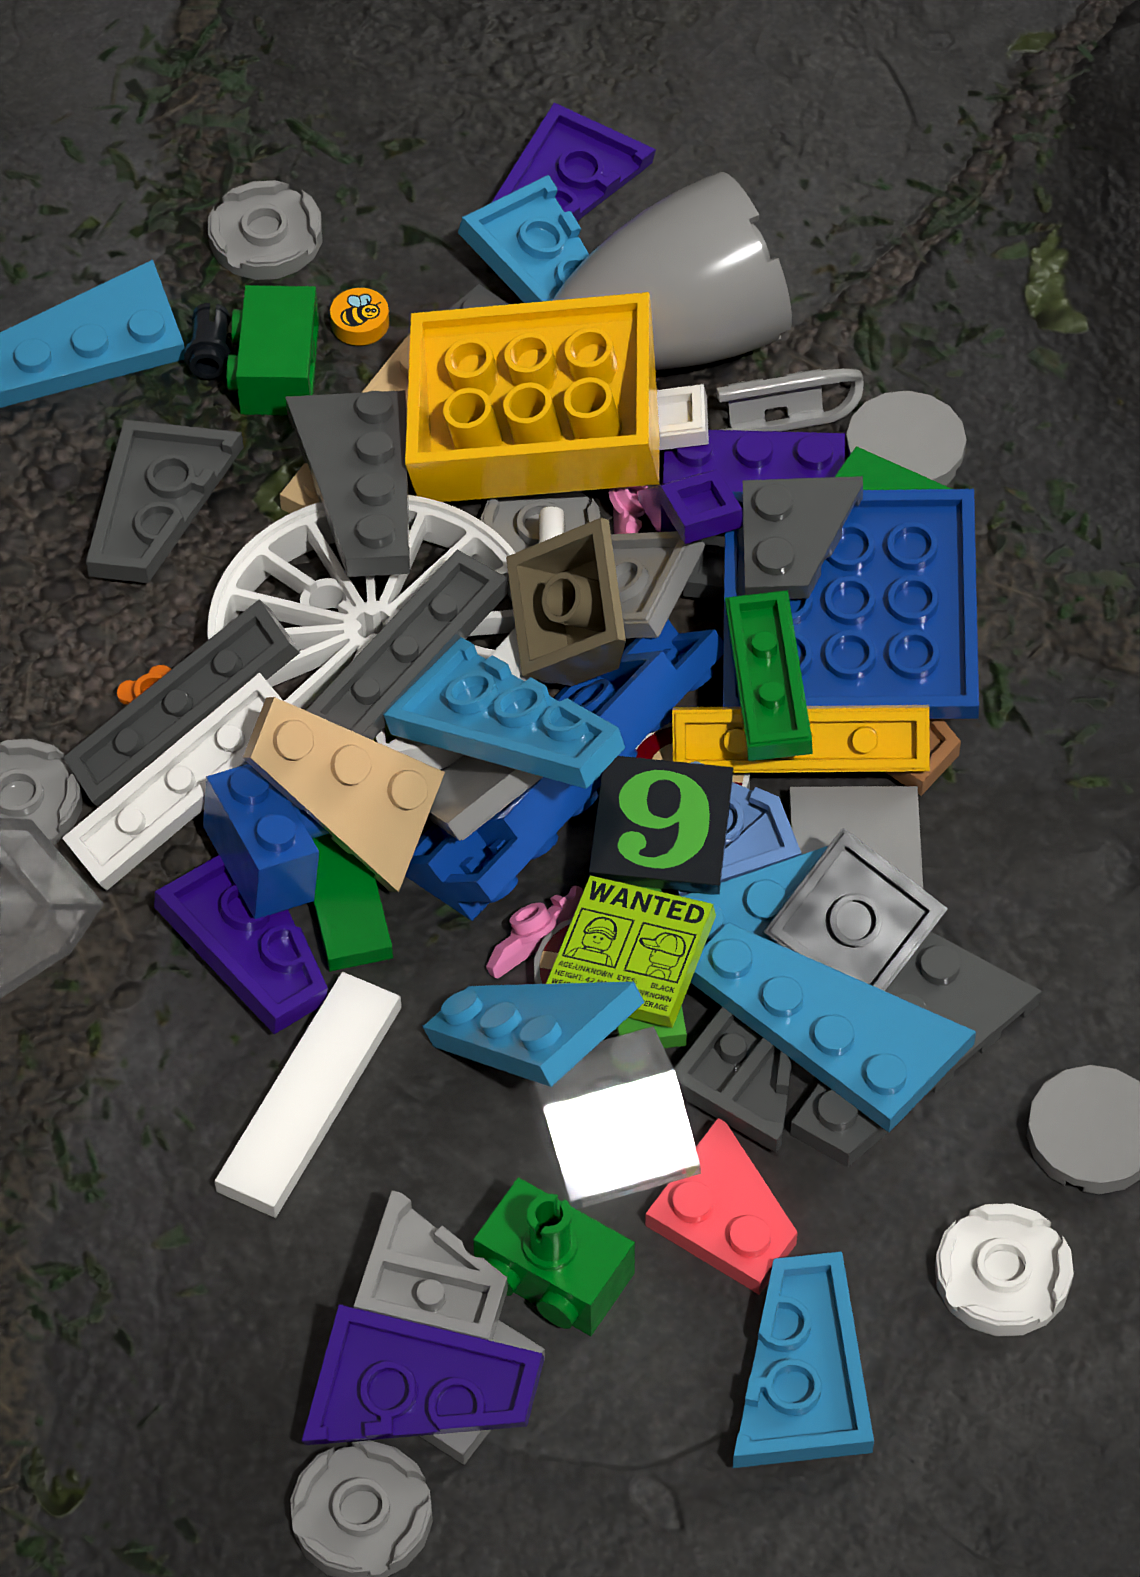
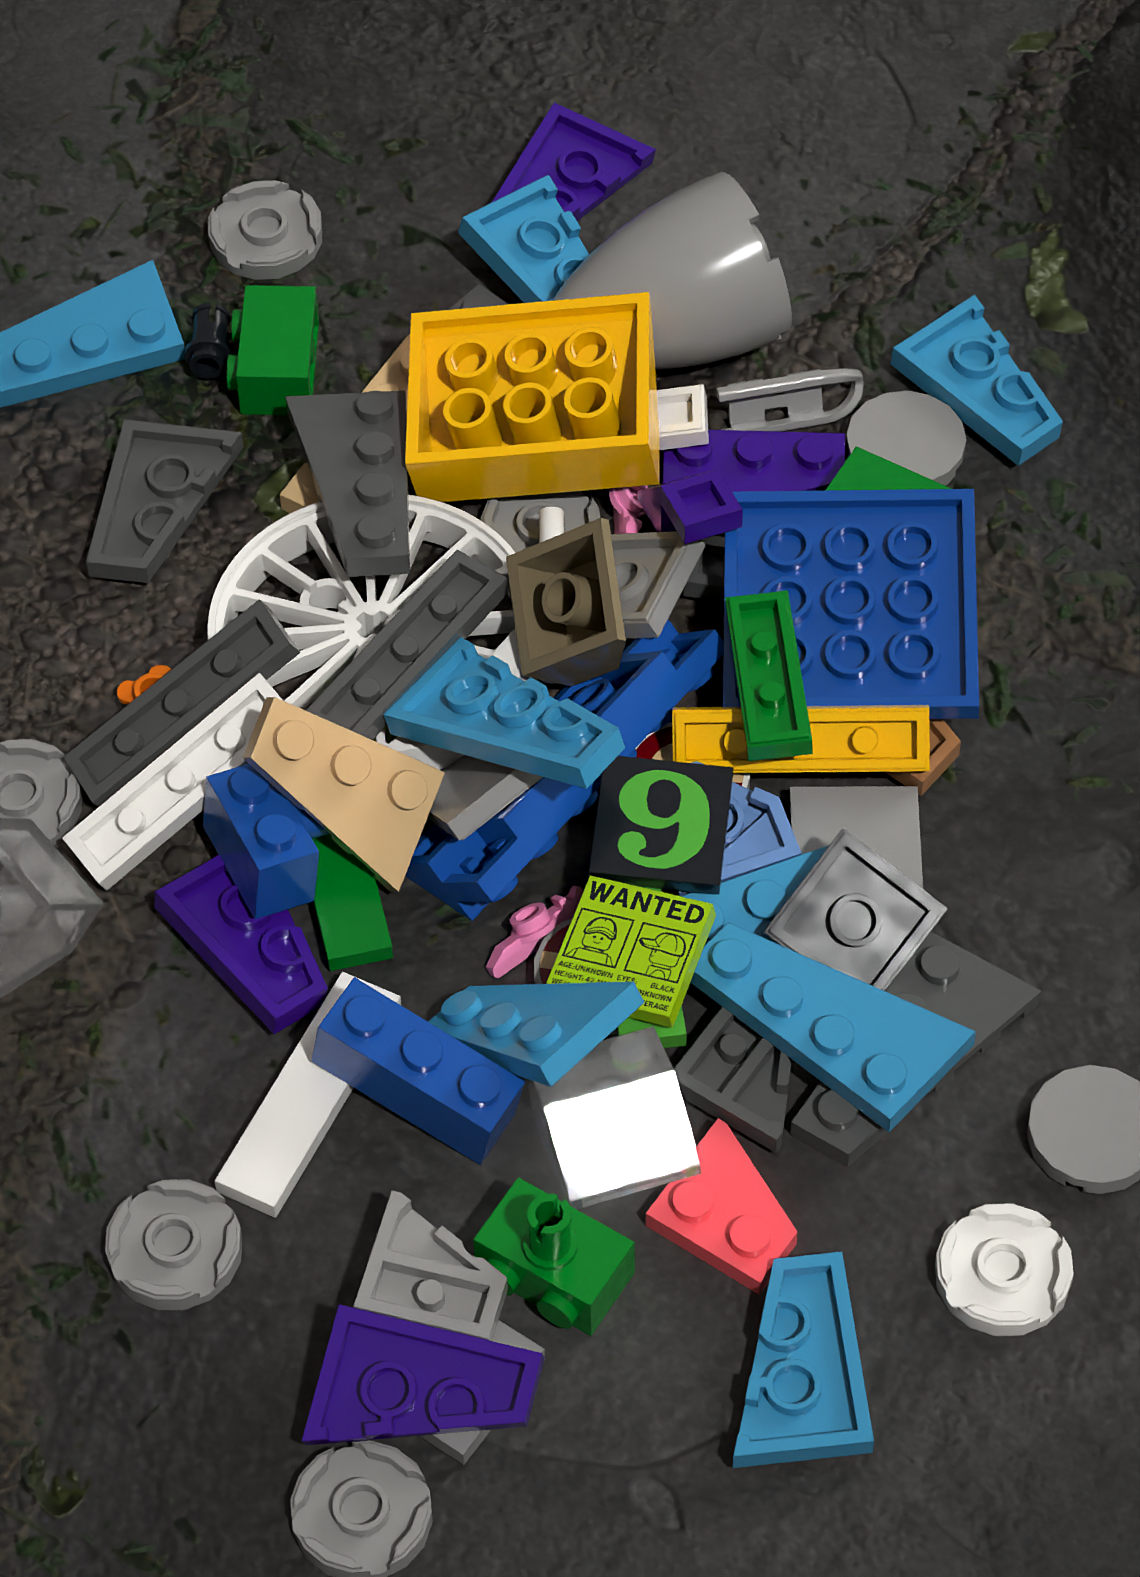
light orange tile [330,288,389,346] -> none
dark grey wing [743,476,863,599] -> none
none -> light grey tile [105,1179,242,1310]
none -> blue brick [311,977,526,1165]
none -> dark azure wing [890,295,1063,466]

